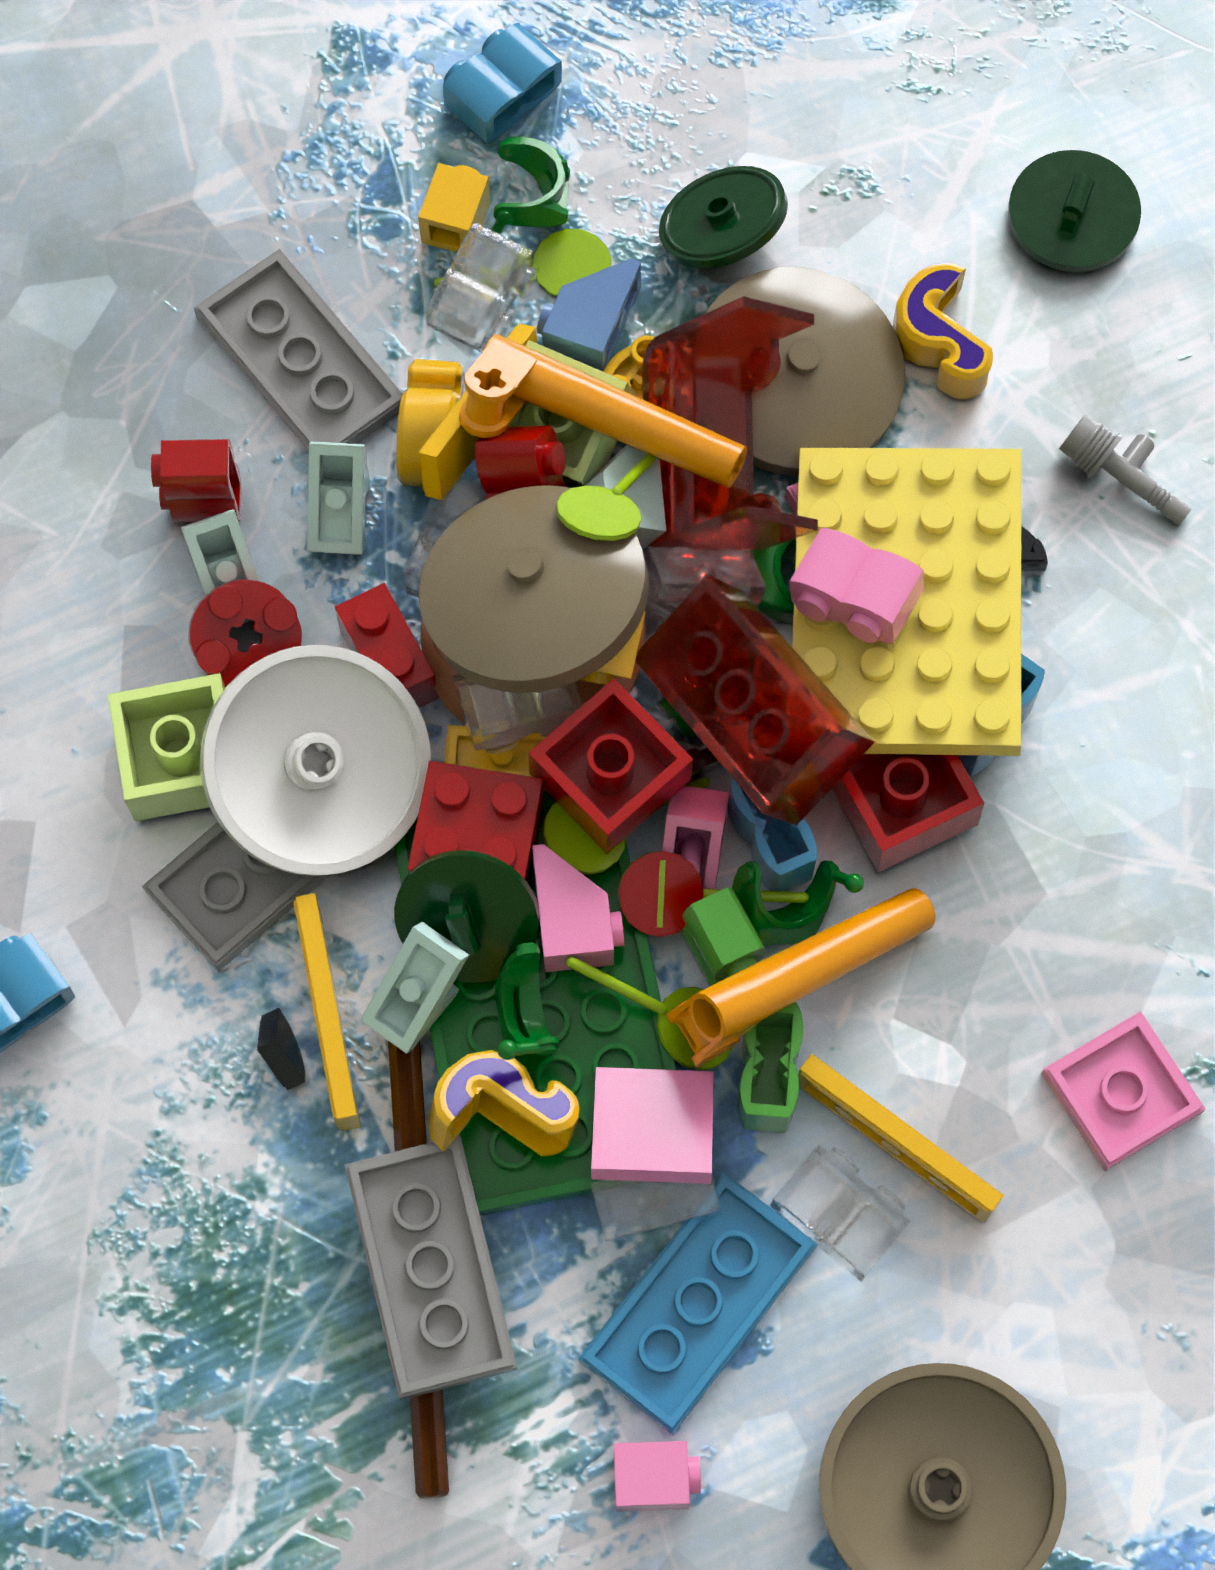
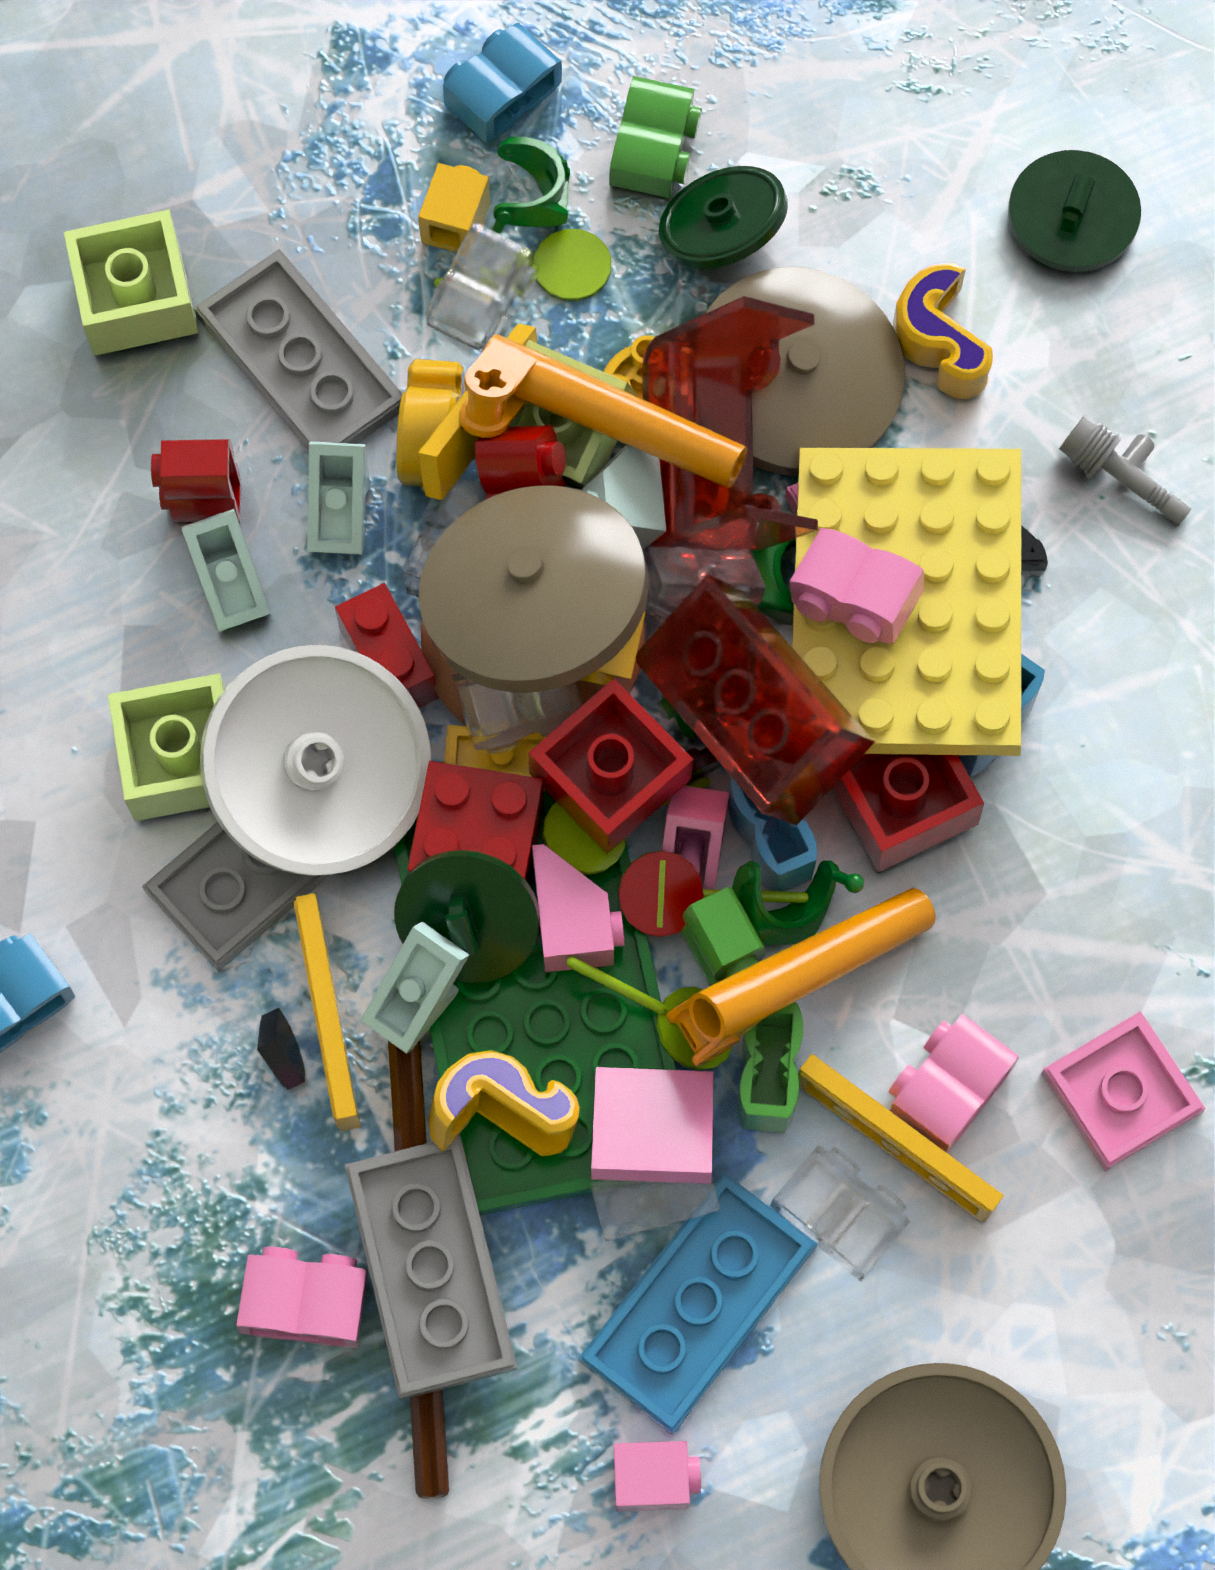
red plate [188,579,302,687] -> none
green helmet [495,942,560,1060] -> none
medium blue slope [537,258,641,372] -> none
lime piece [556,454,658,541] -> none
none -> yellowish green brick [64,209,199,356]
none -> bright pink brick [236,1247,368,1348]
none -> bright green brick [609,76,702,198]
none -> bright pink brick [889,1014,1019,1153]

